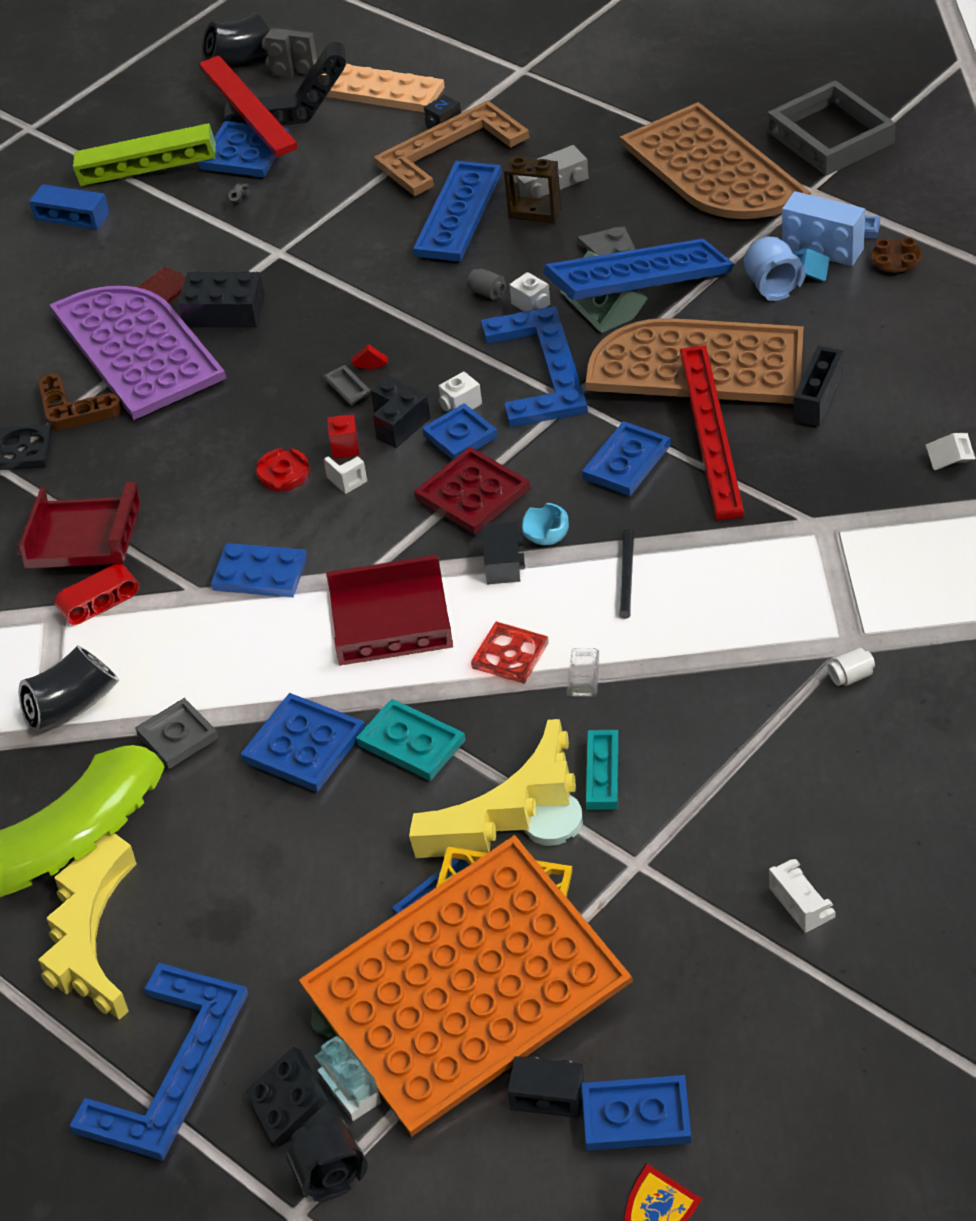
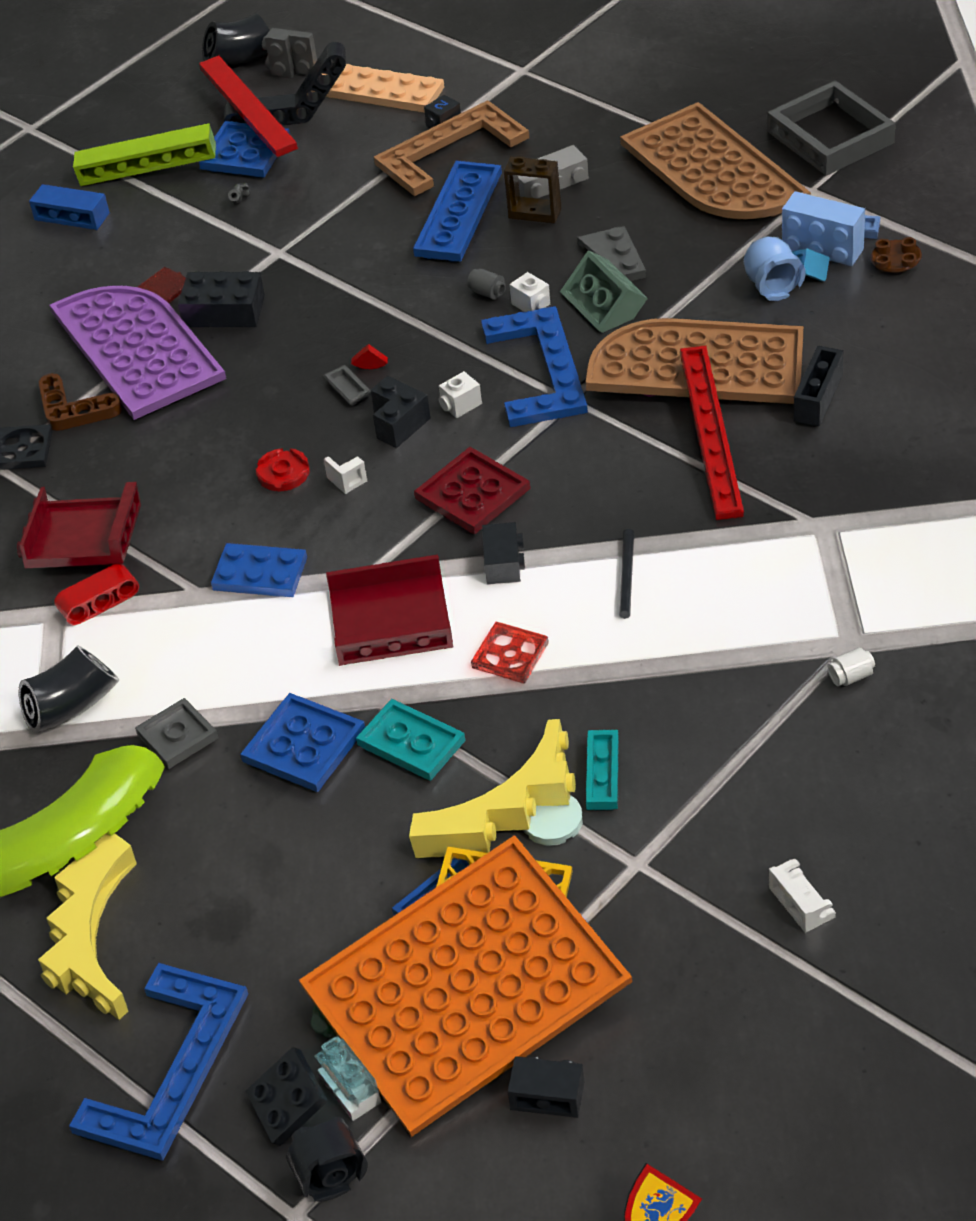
red brick [328,414,360,459] -> none
blue plate [422,403,498,460] -> none
medium azure hair [521,503,569,546] -> none
blue plate [543,239,734,300] -> none
clear tile [567,648,600,696] -> none
blue plate [582,421,671,496] -> none
blue plate [582,1075,692,1151] -> none
white panel [926,433,975,470] -> none

